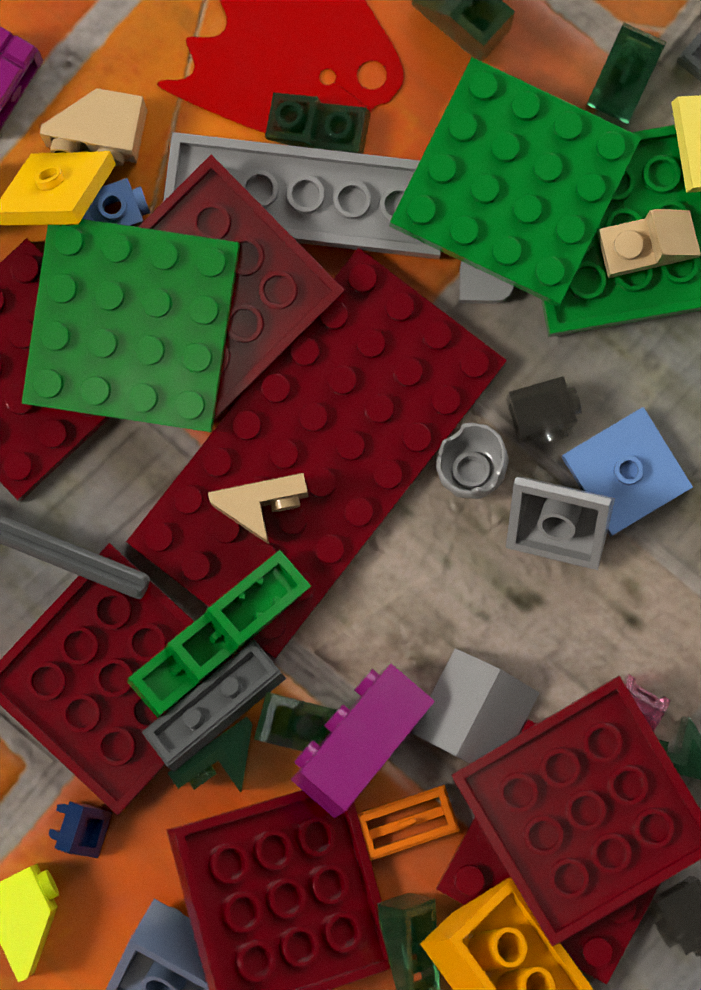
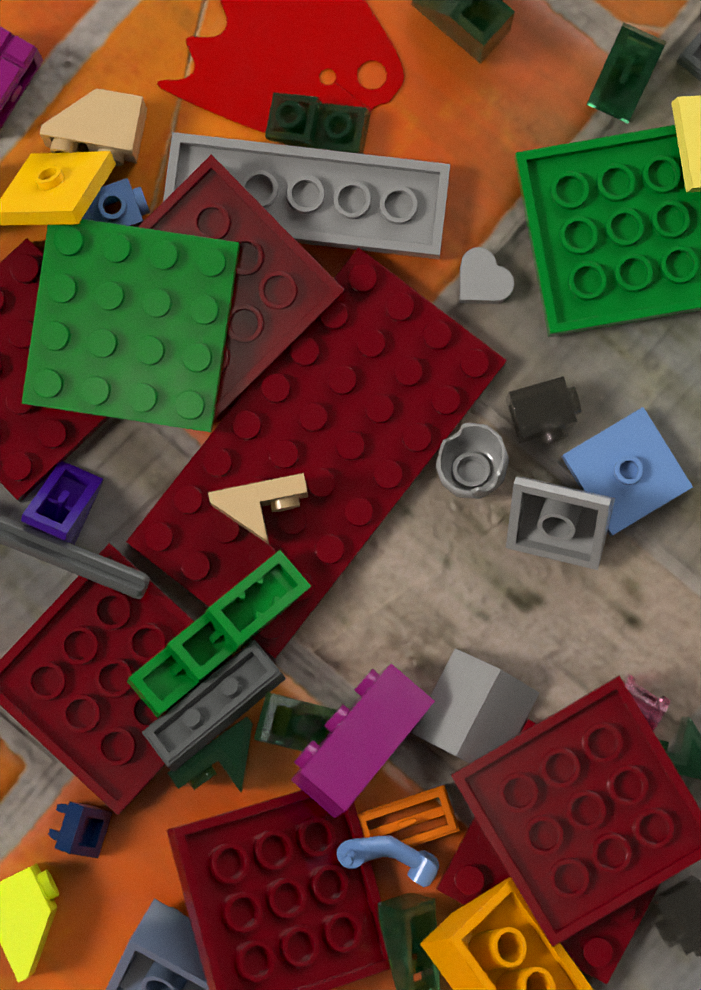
green plate [389,57,642,308] -> none
tan slope [597,209,701,278] -> none
none -> dark purple slope [21,461,103,545]
none -> medium blue piece [337,836,439,887]

